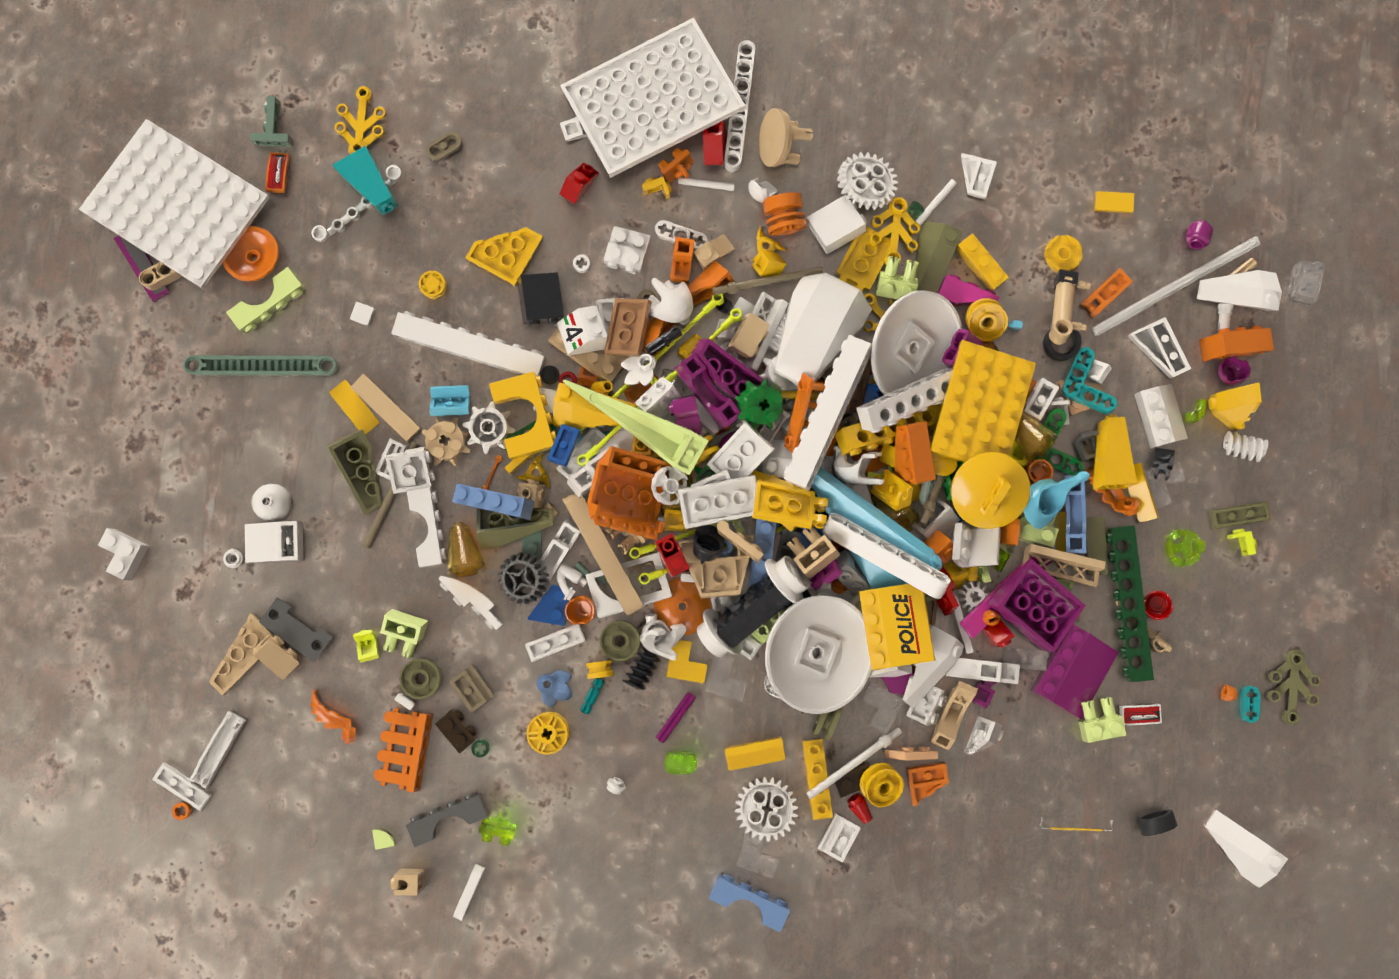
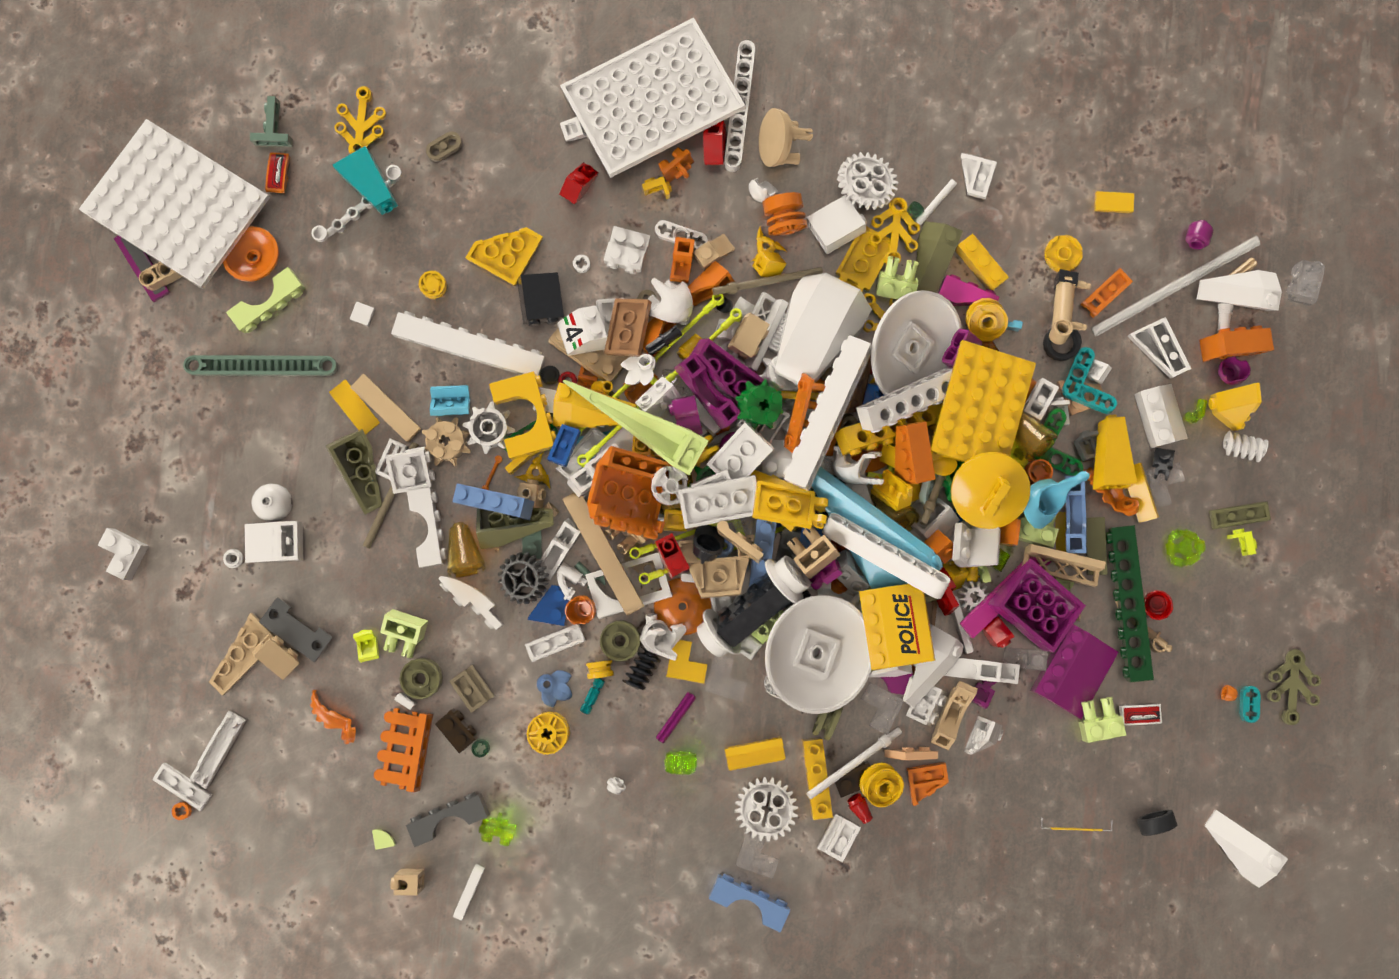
white bar [678,177,735,191] -> none
orange hinge [983,610,1000,626] -> none

